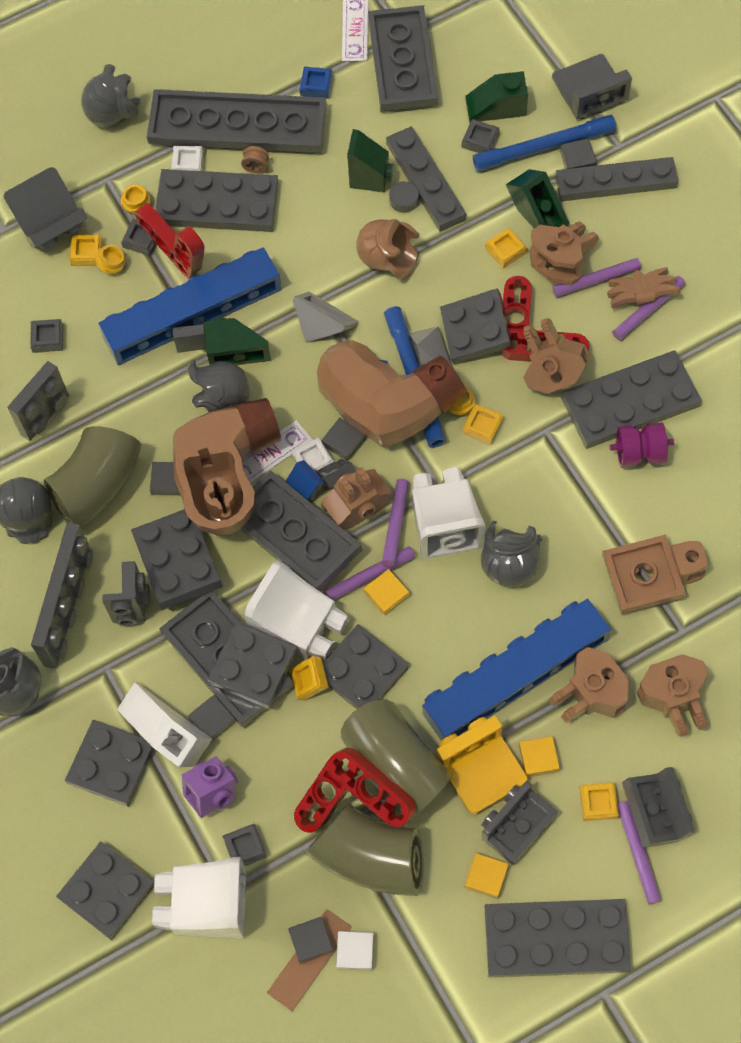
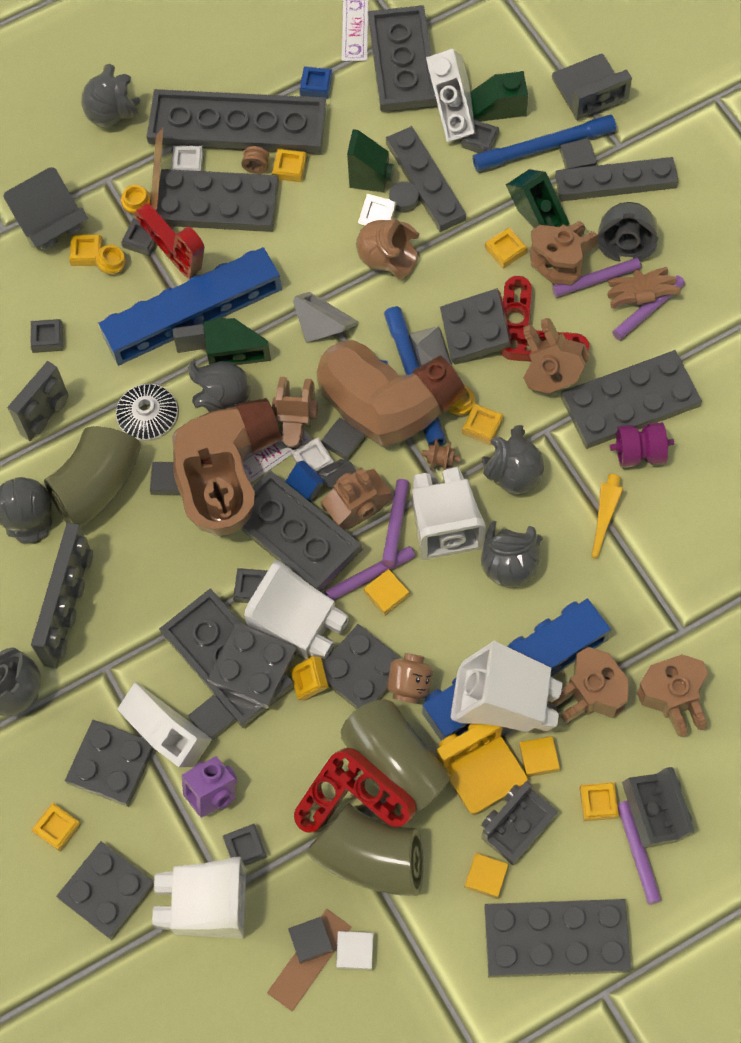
dark grey bracket [102,561,150,626] -> none
dark grey plate [131,509,223,610] -> none
medium nougat plate [602,535,708,615] -> none
none -> yellow tile [31,802,81,852]
none -> dish [116,384,178,441]
none -> medium nougat sticker [150,127,163,210]
none -> dark grey tile [233,568,268,603]
none -> yellow tile [272,148,307,182]
none -> medium nougat hinge [272,377,318,450]
none -> white tile [358,194,397,226]
none -> medium nougat head [387,653,433,704]
none -> medium nougat wheel [422,439,460,471]
none -> white slope [426,49,475,143]
none -> white hips [451,641,562,732]
none -> dark grey hair [482,425,544,495]
none -> yellow piece [591,474,623,559]
none -> dark grey cylinder [598,202,659,262]

